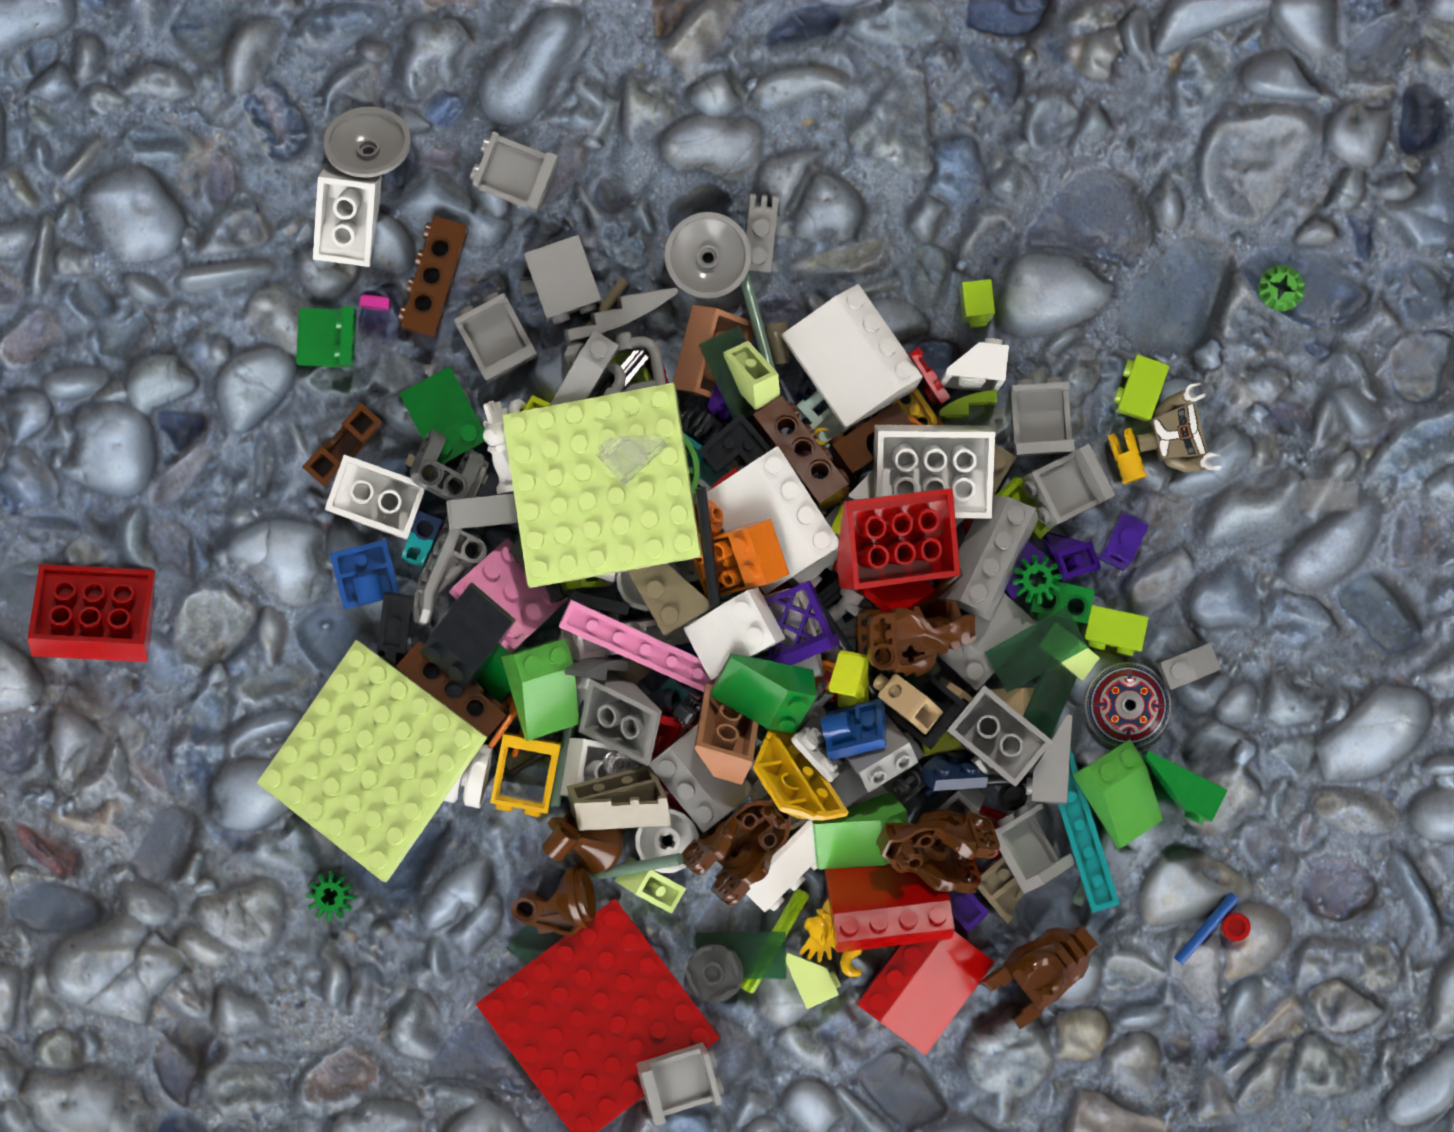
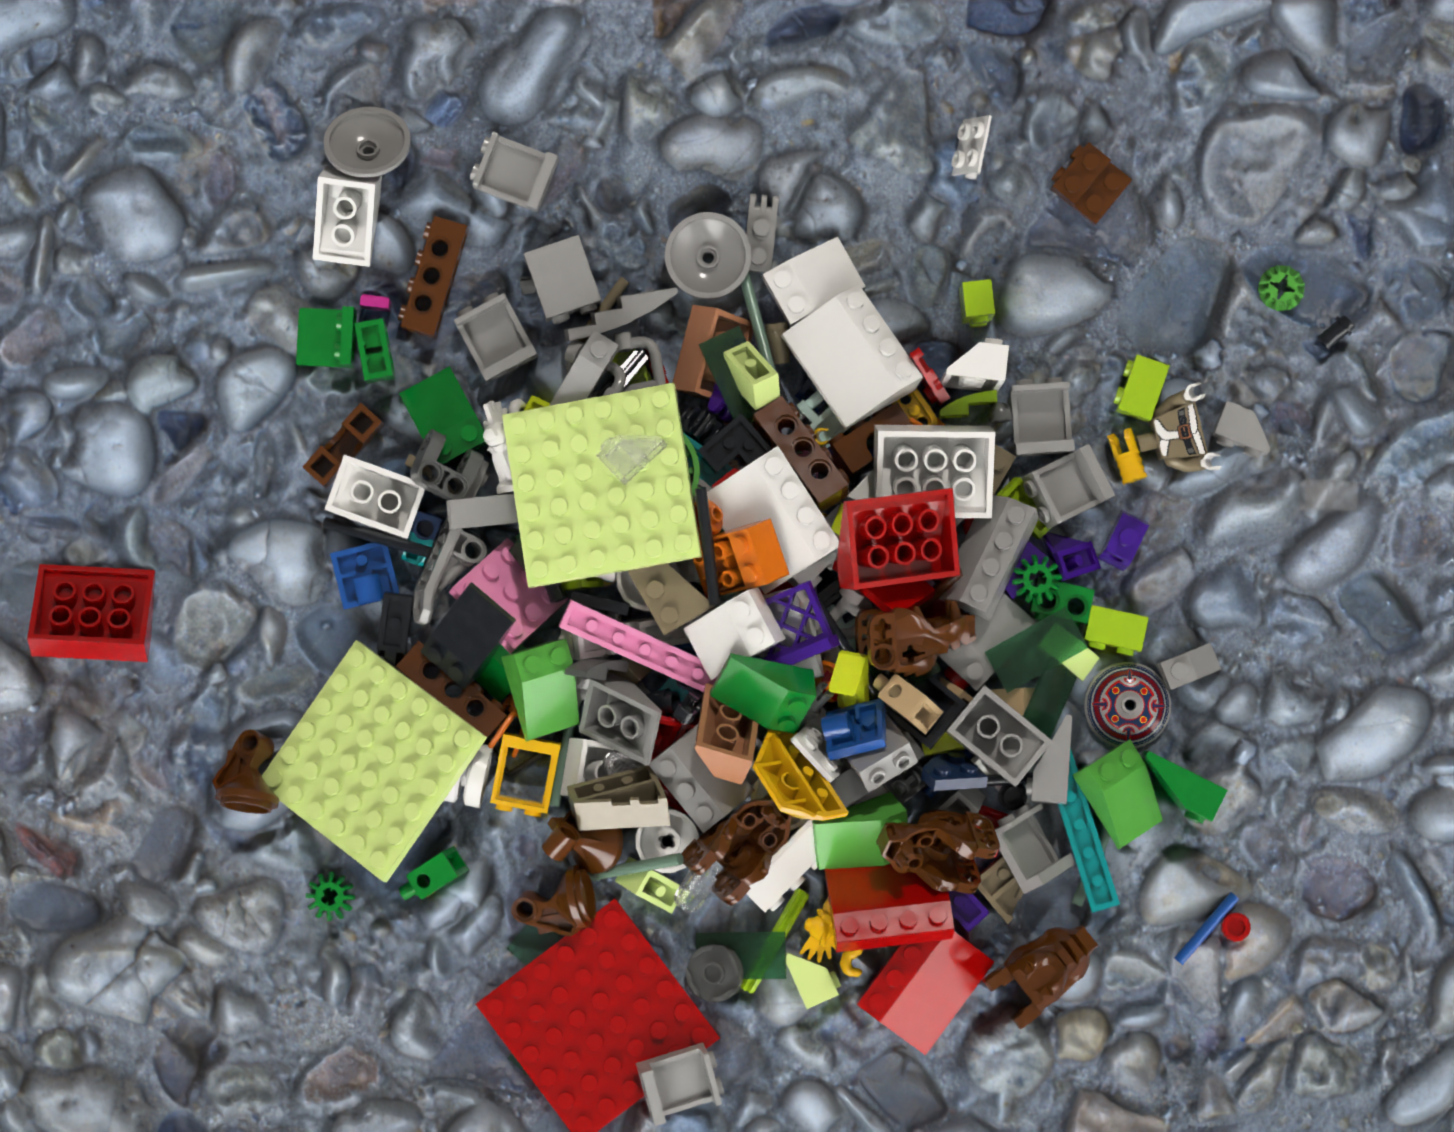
none -> reddish brown piece [212,729,279,814]
none -> black bar [323,517,431,558]
none -> green brick [354,318,396,384]
none -> green torso [398,846,469,902]
none -> clear plate [674,862,721,913]
none -> white slope [762,237,866,328]
none -> red tile [944,666,970,691]
none -> white hinge [952,115,992,180]
none -> dark grey hinge [988,402,1012,424]
none -> reddish brown plate [1051,142,1132,225]
none -> light grey slope [1211,401,1271,459]
none -> black pin [1317,315,1355,351]

